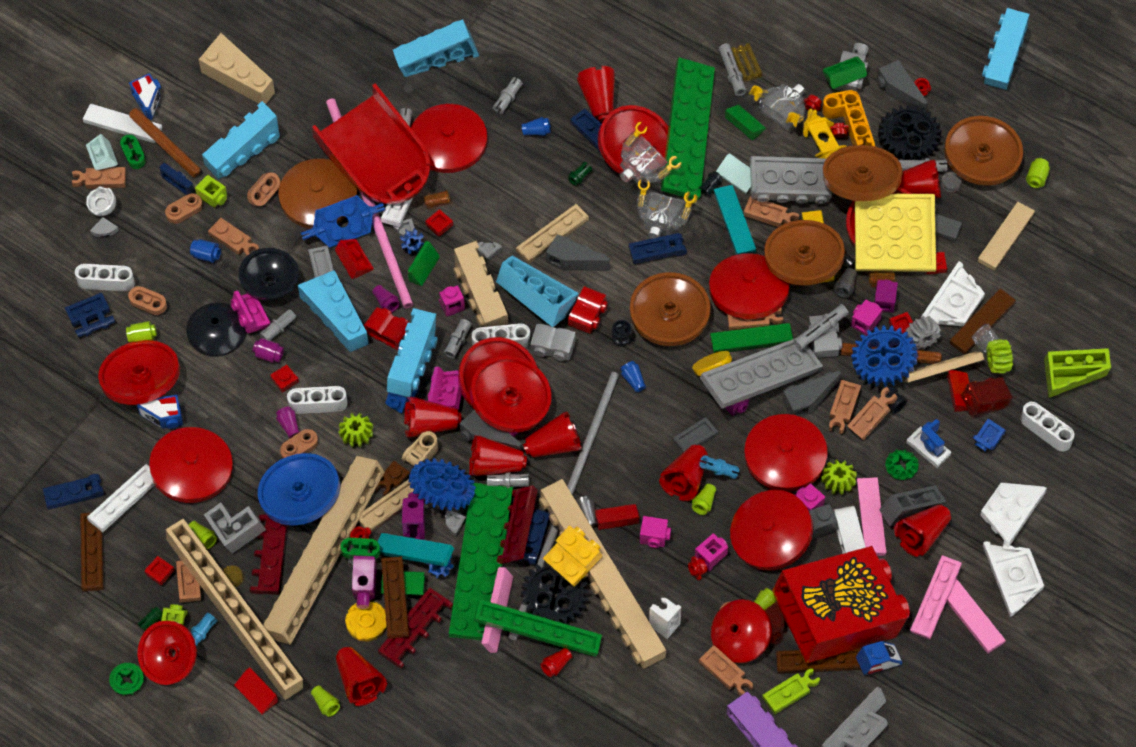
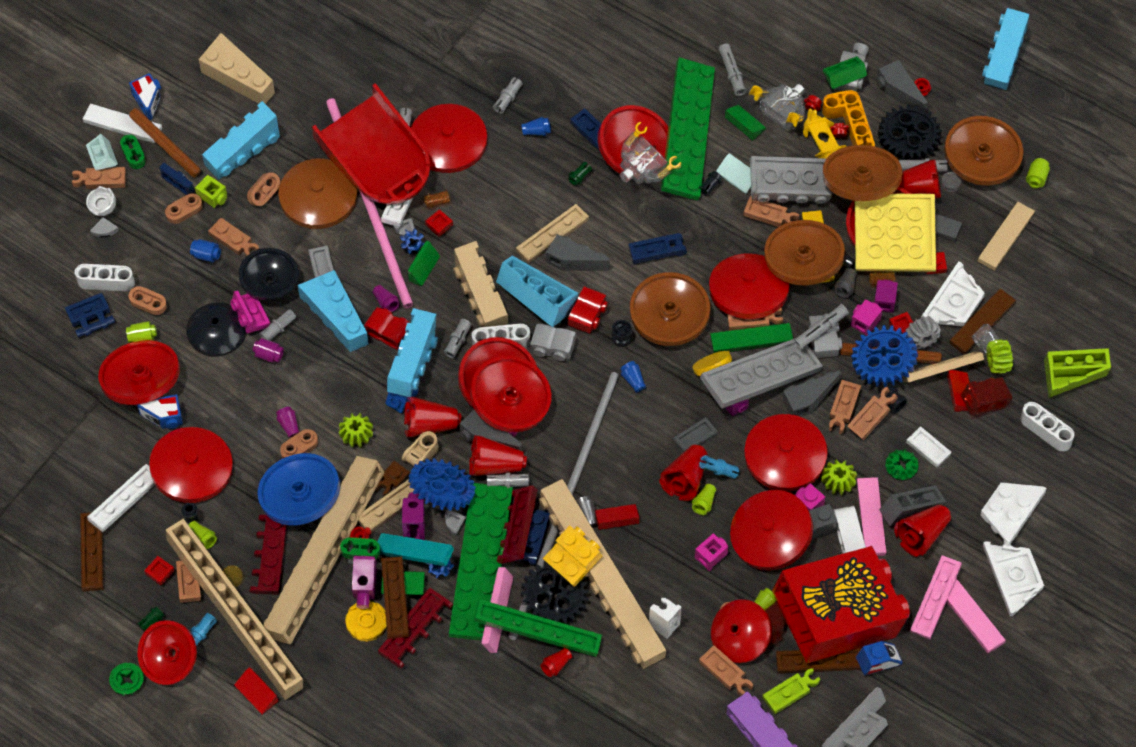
dark blue plate [43,474,104,510] -> none
lime bracket [161,604,188,625] -> none
light grey brick [204,503,266,554] -> none
red plate [270,364,299,393] -> none
white beam [287,386,348,414] -> none
blue plate [300,195,385,248] -> none
lime cone [311,685,340,717] -> none
red slope [335,239,374,279] -> none
red cone [336,647,387,706] -> none
medium azure wedge [393,19,480,77] -> none
dark pink bracket [428,367,462,409] -> none
dark pink brick [439,285,465,317] -> none
light grey tile [477,242,502,262] -> none
red cone [523,411,583,458] -> none
red cone [577,66,615,122] -> none
clear torso [637,180,698,239] -> none
dark pink brick [640,516,671,548] -> none
red plate [688,556,707,580] -> none
teal tile [714,184,756,255] -> none
clear yellow tile [731,43,762,82] -> none
blue bracket [920,419,945,456] -> none
blue bracket [973,419,1006,451] -> none
none -> black pin [181,503,199,525]

